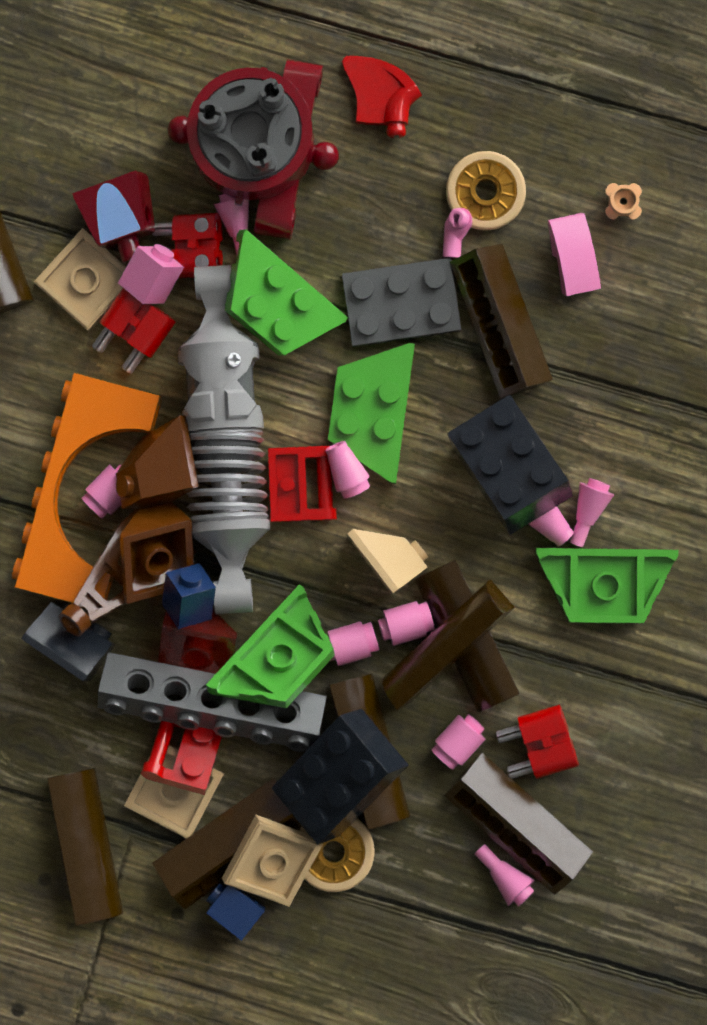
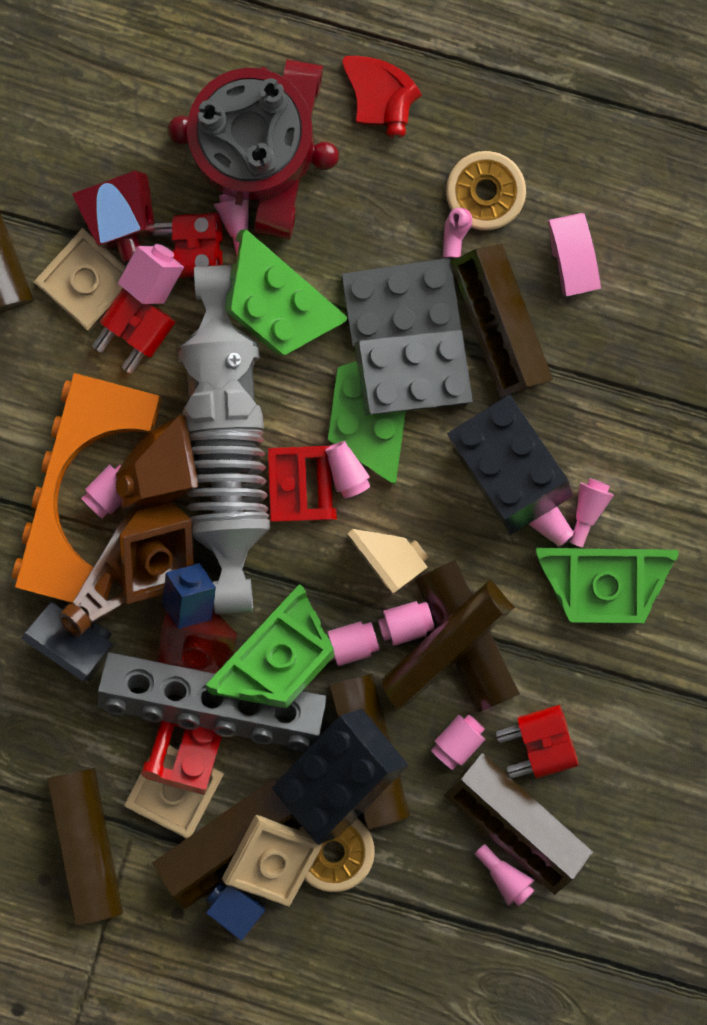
light nougat plate [605,183,642,220] -> none
none -> plate [354,330,473,416]

